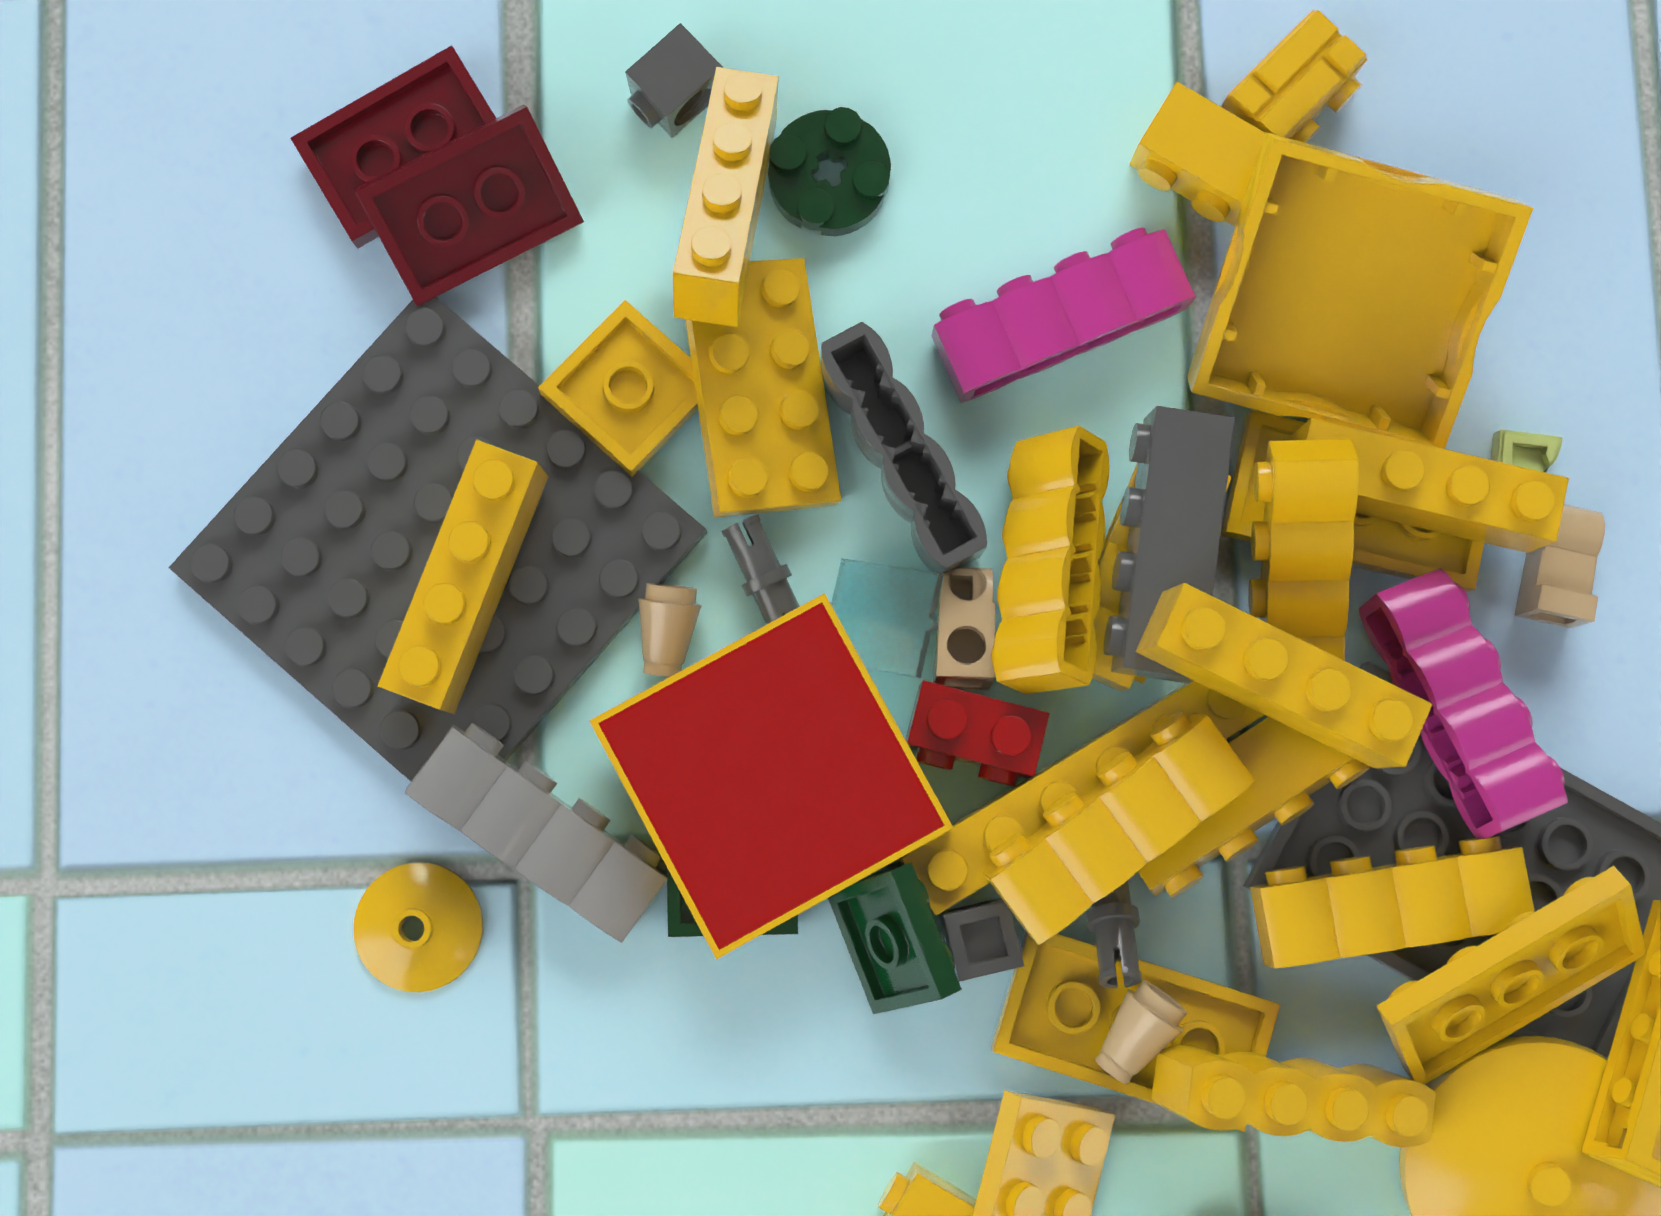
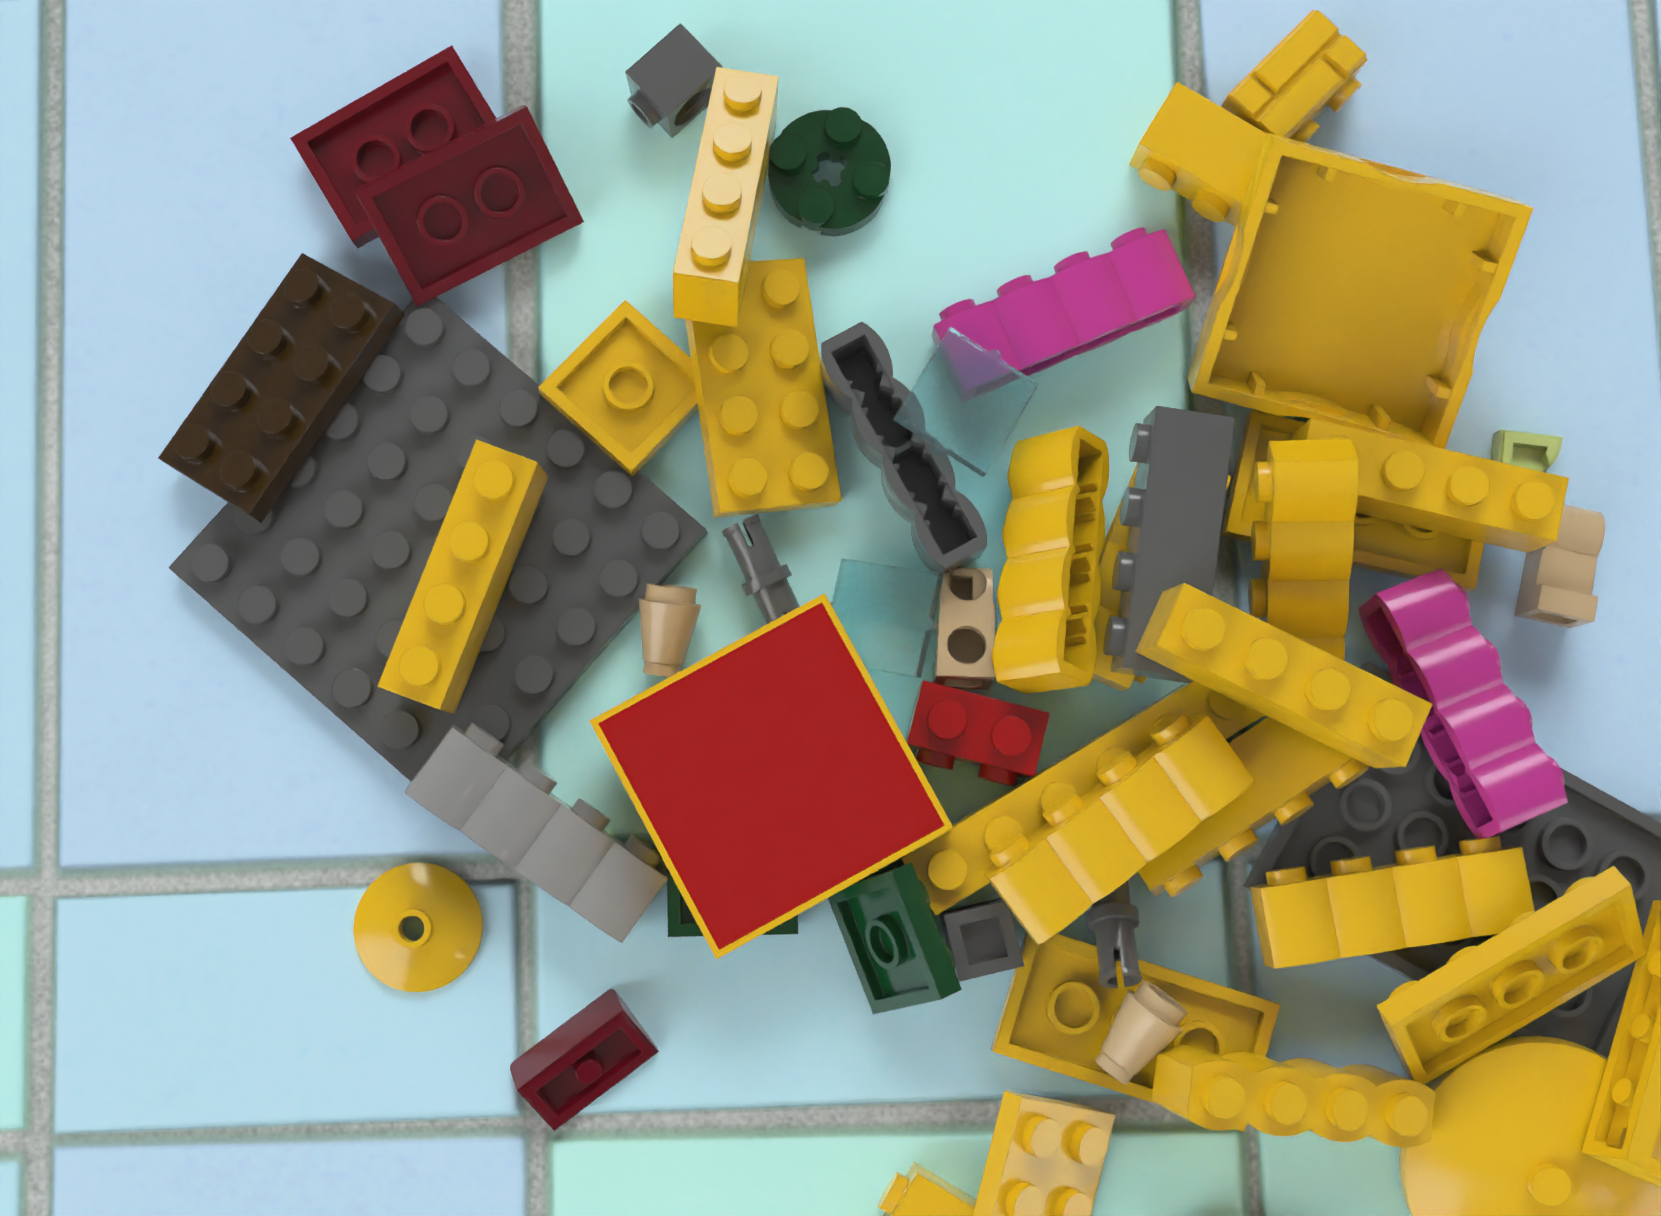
none -> dark brown plate [158,253,405,523]
none -> dark red slope [510,988,659,1131]
none -> clear light blue piece [893,327,1039,477]

